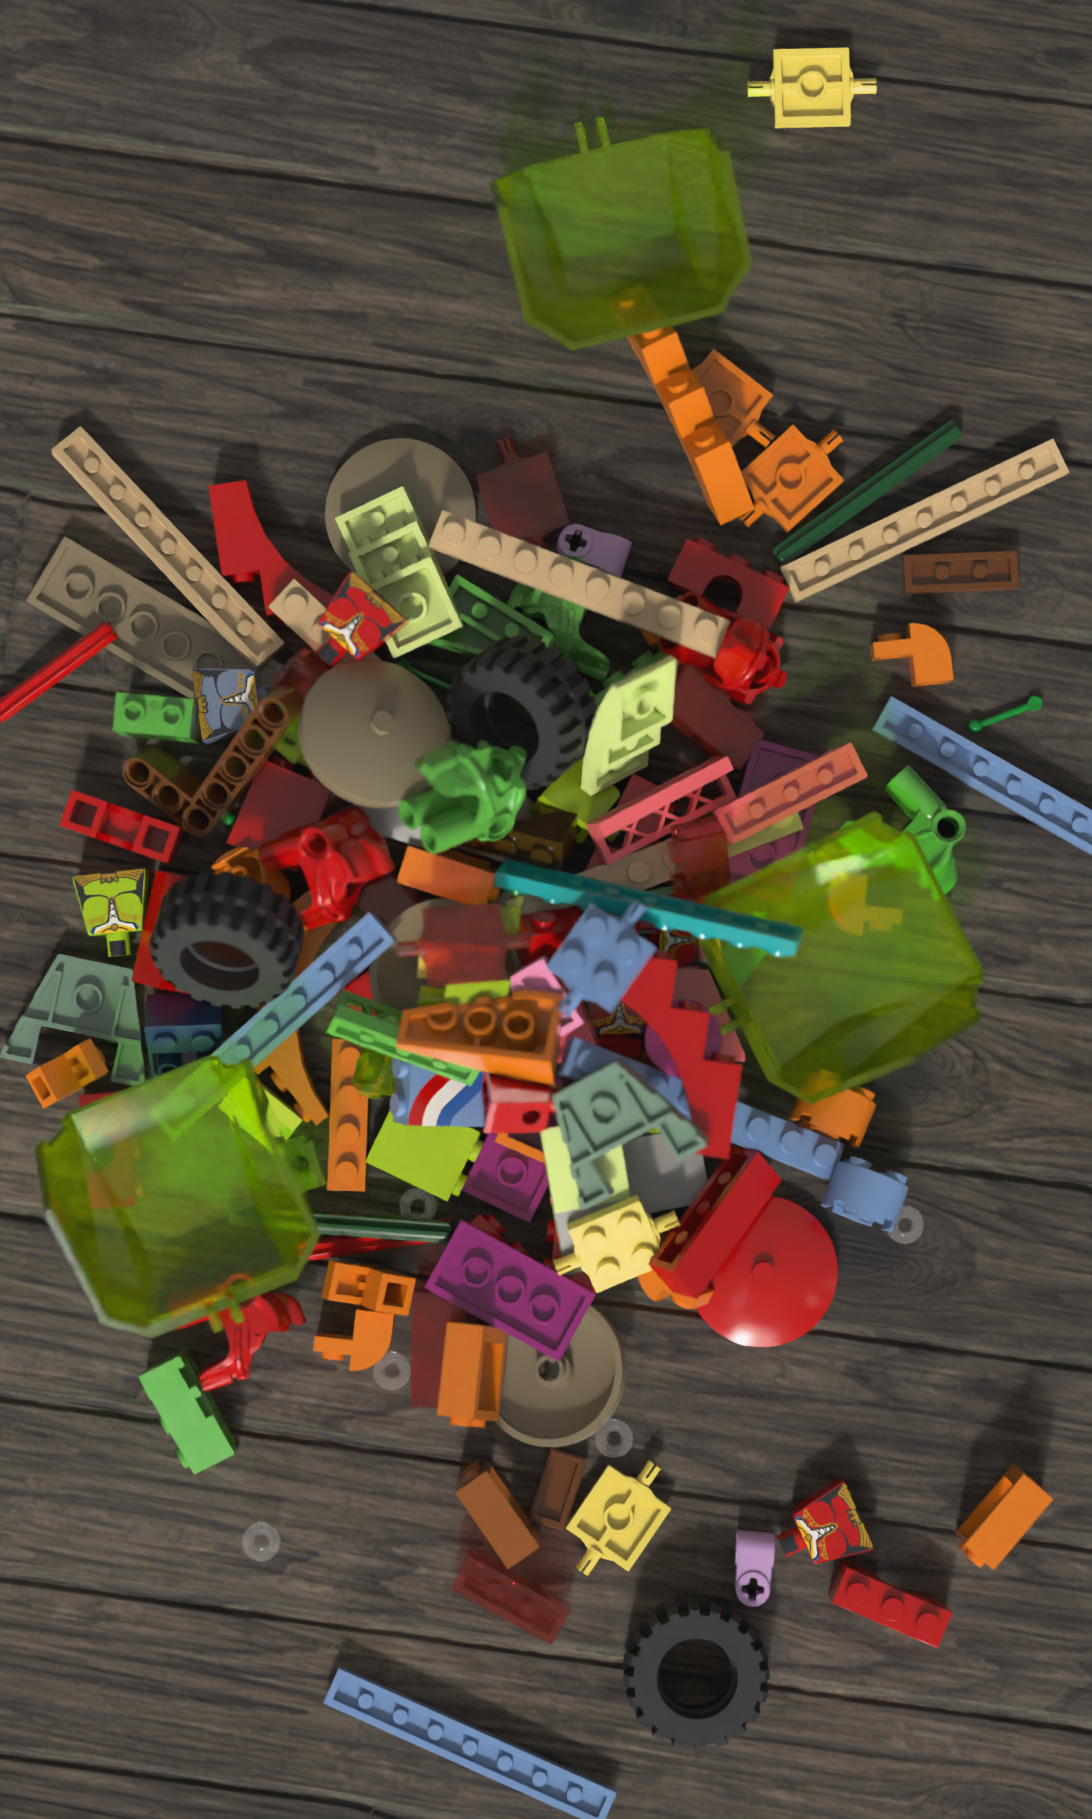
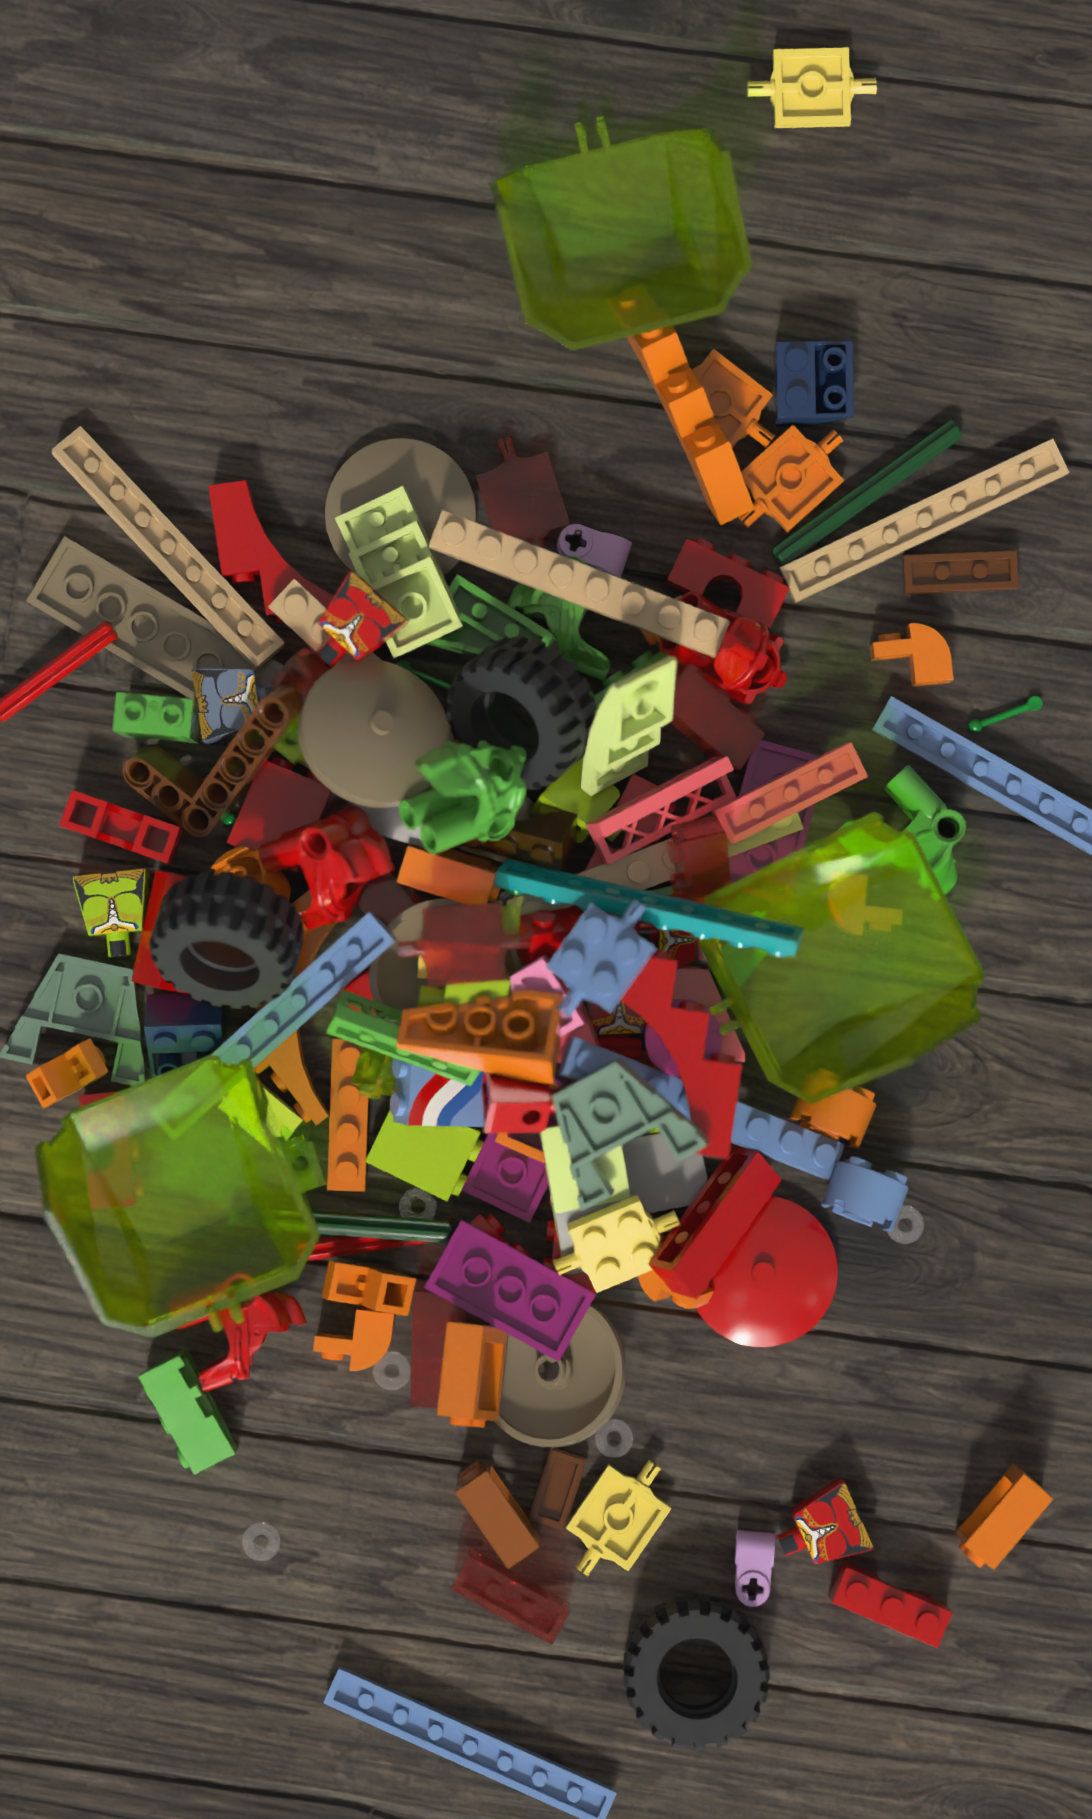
none -> dark blue slope [774,341,854,425]

